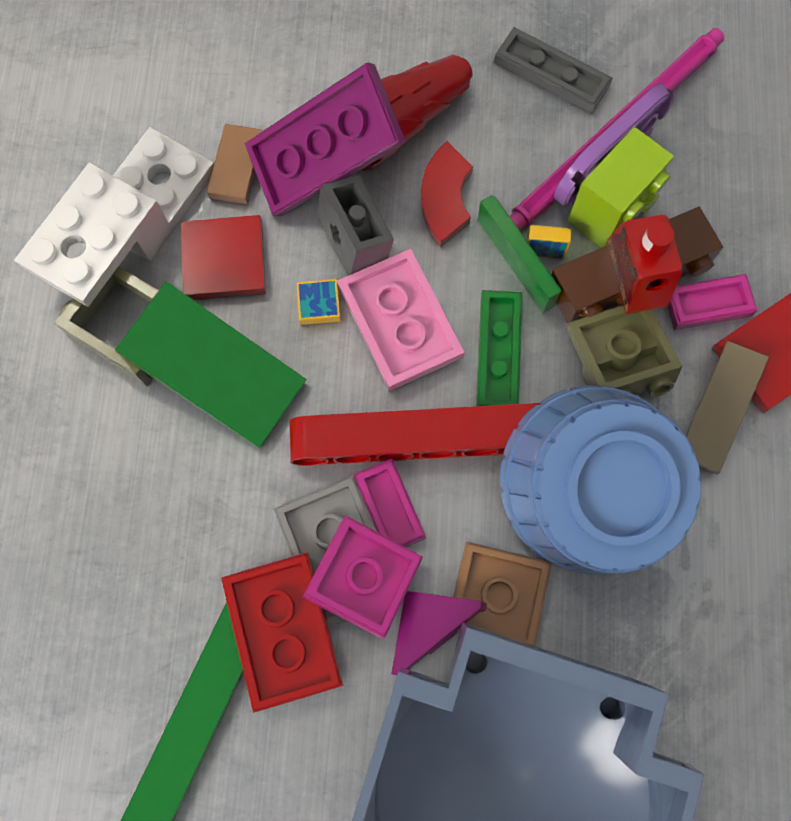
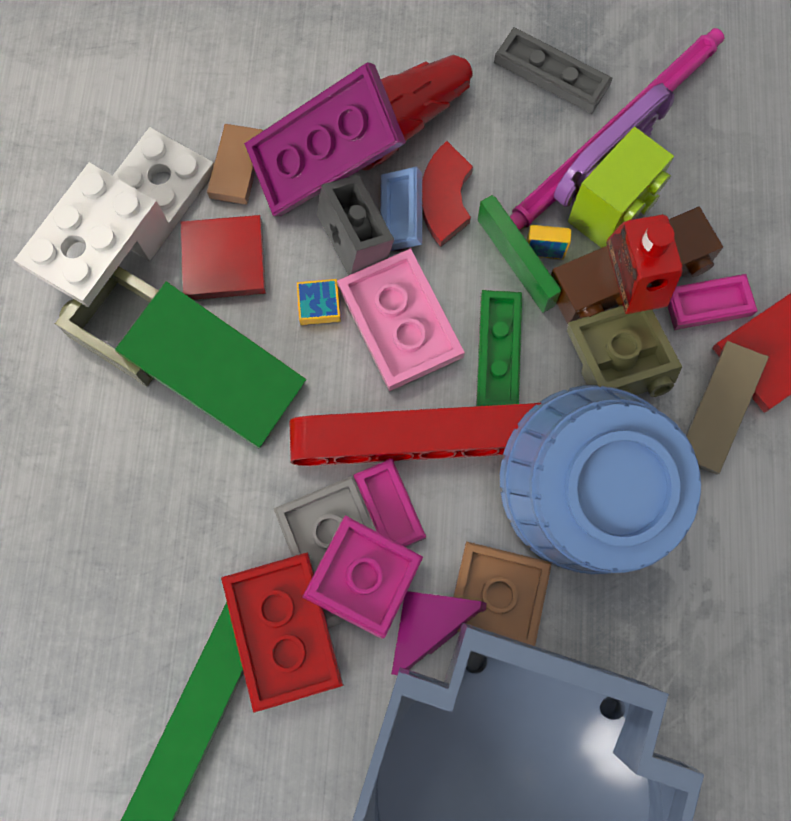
none -> light blue tile [381,166,422,251]

